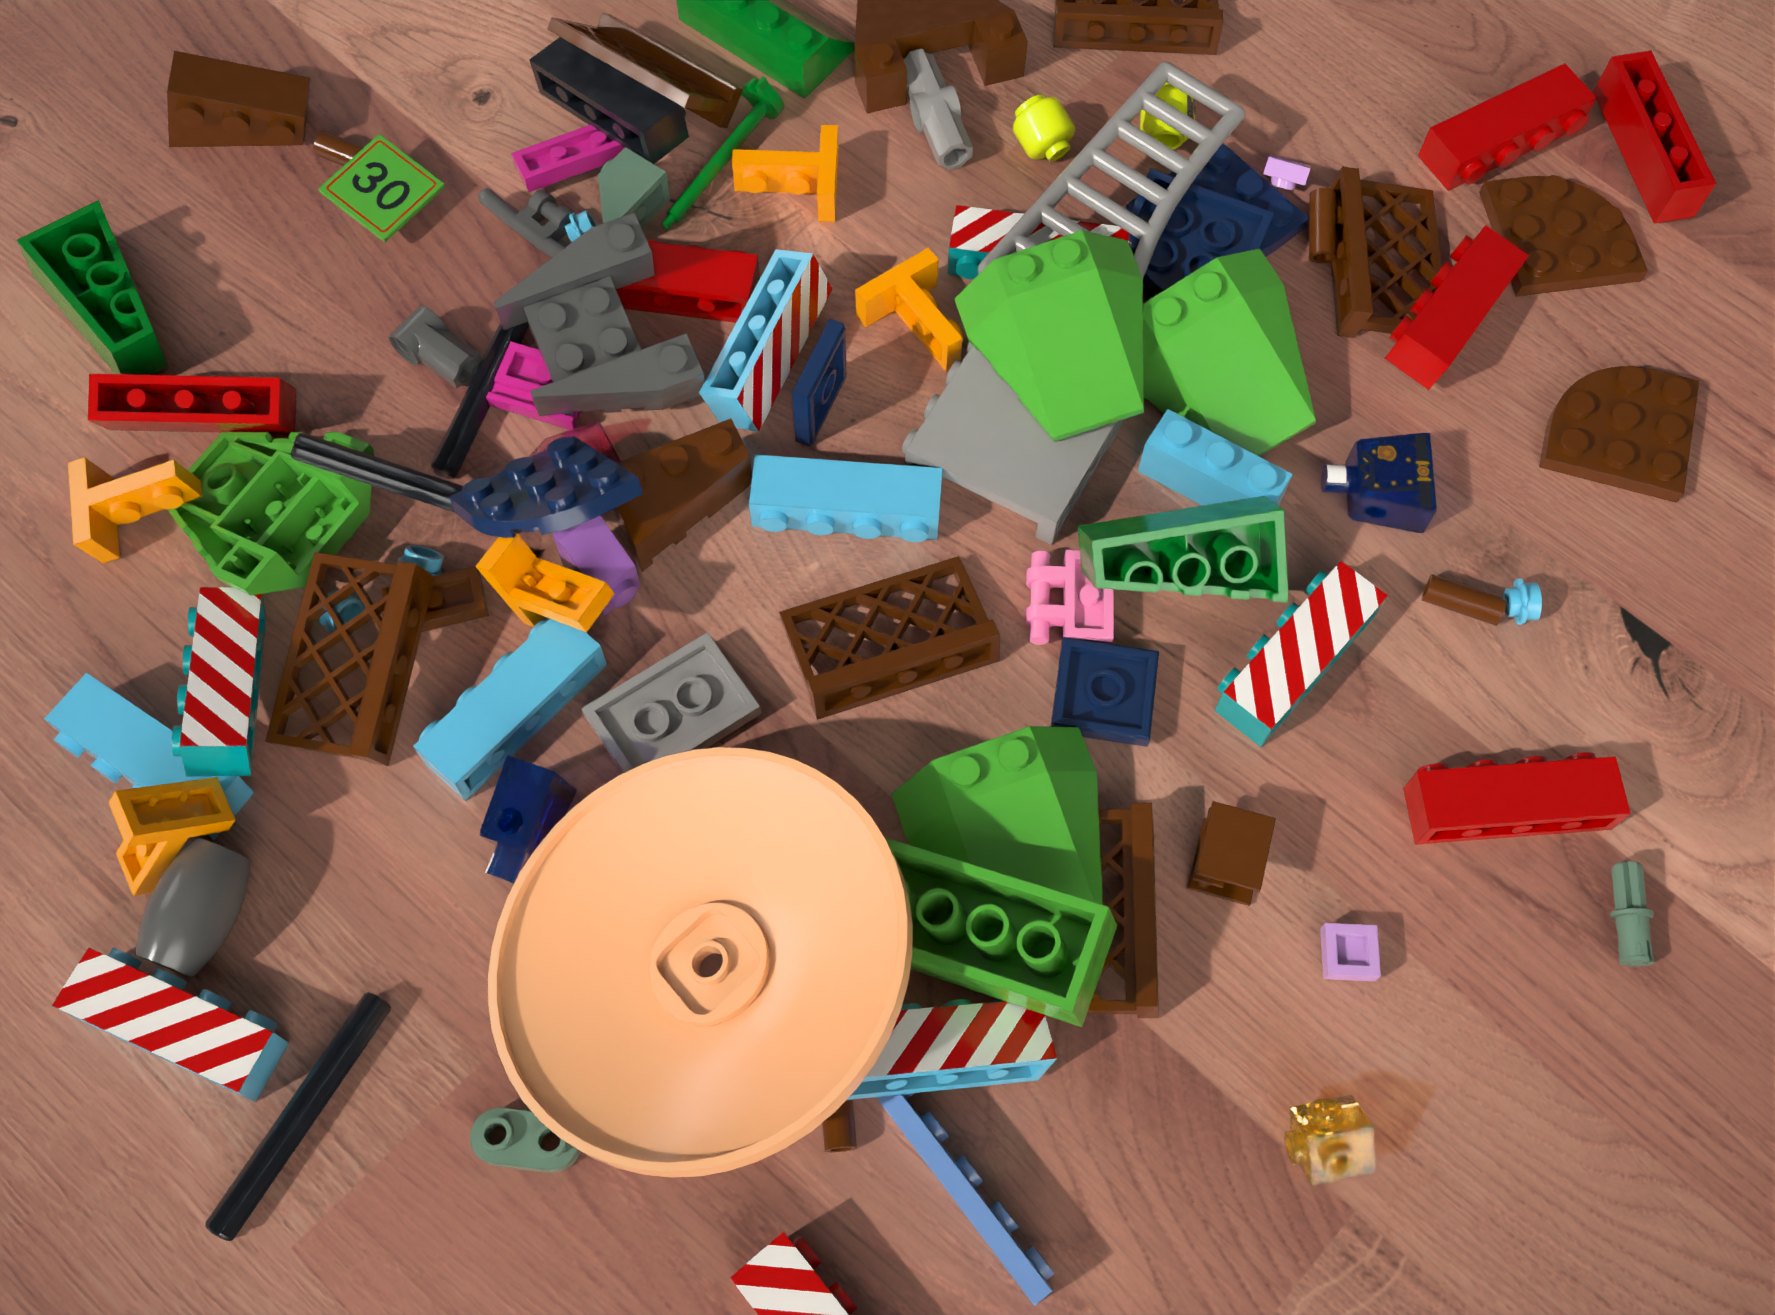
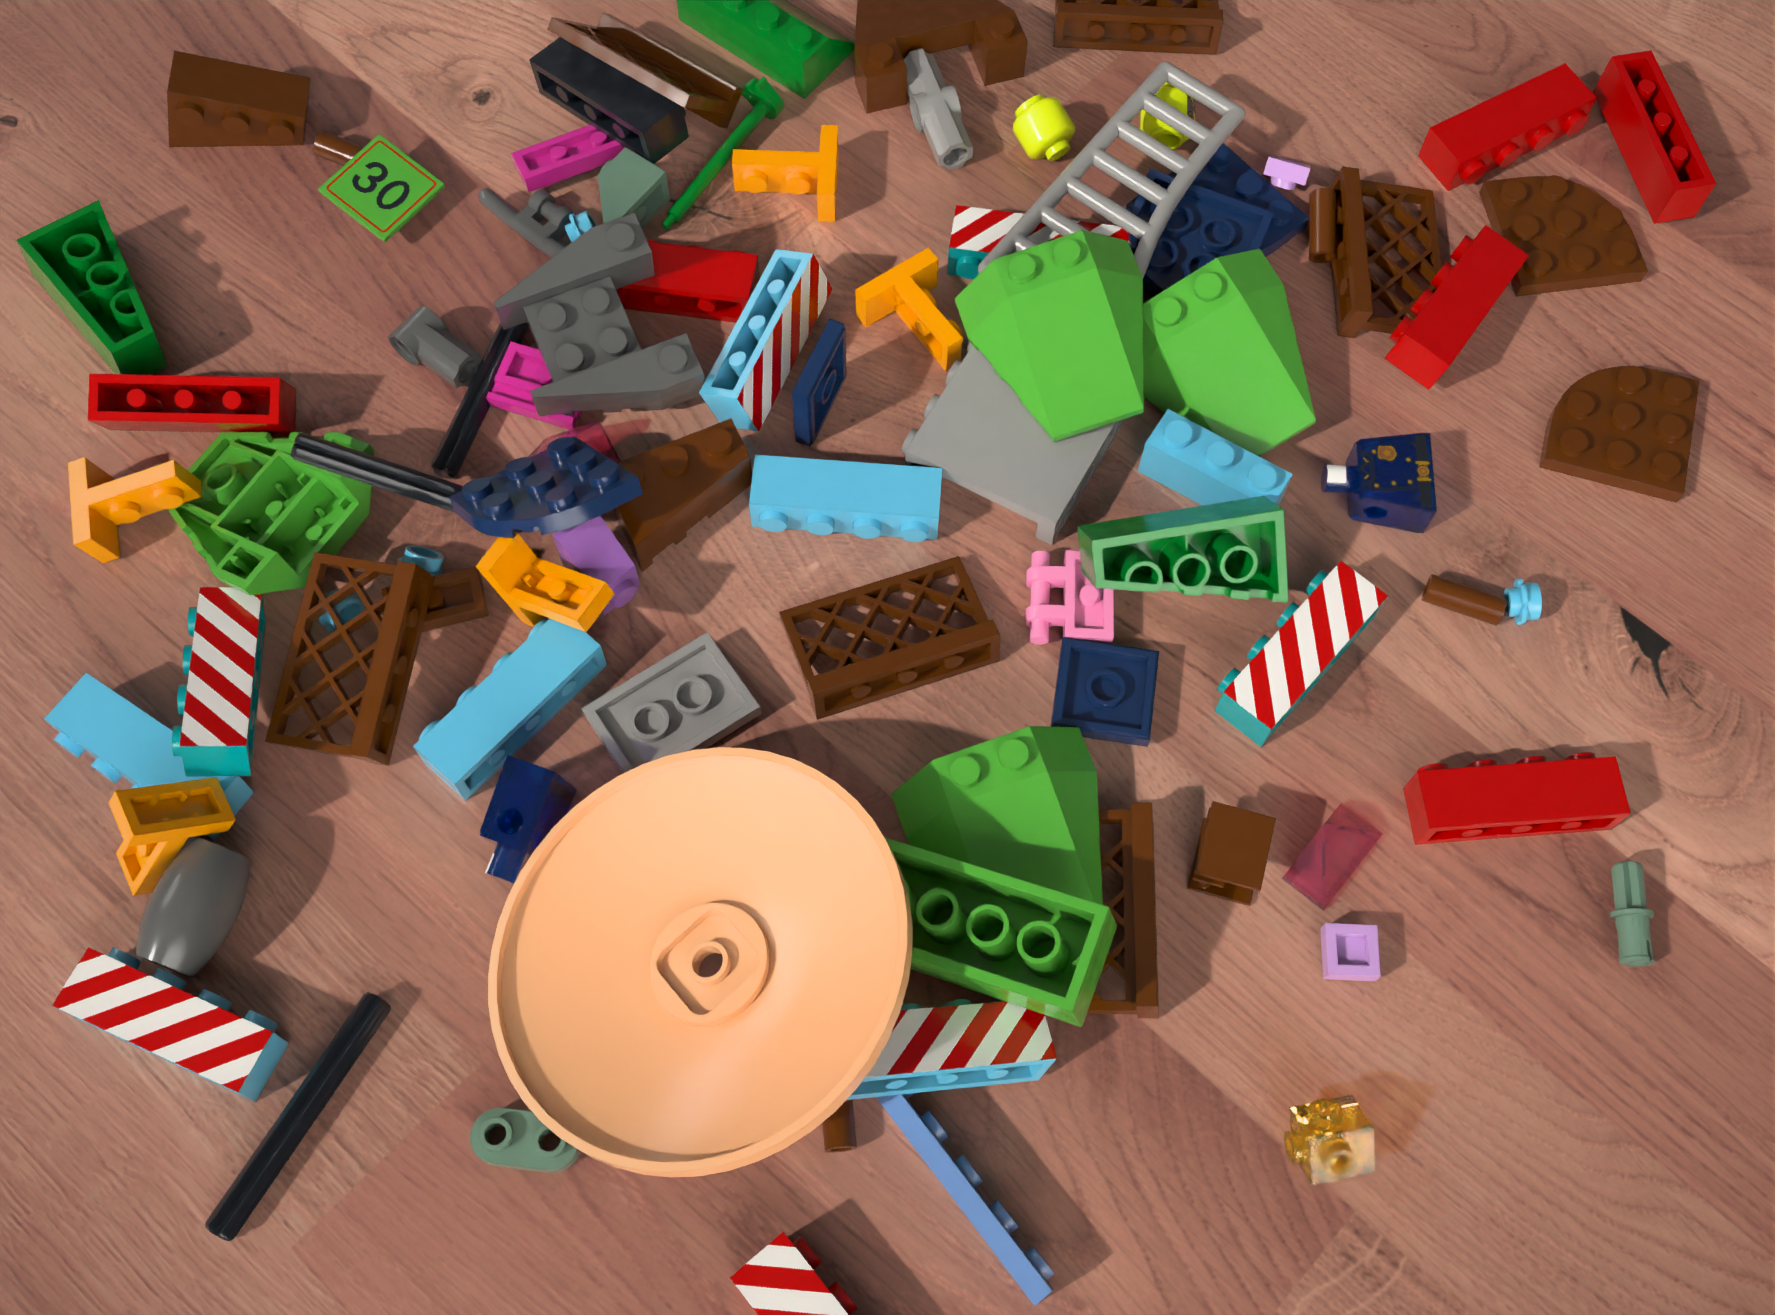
none -> clear pink slope [1282,803,1383,910]

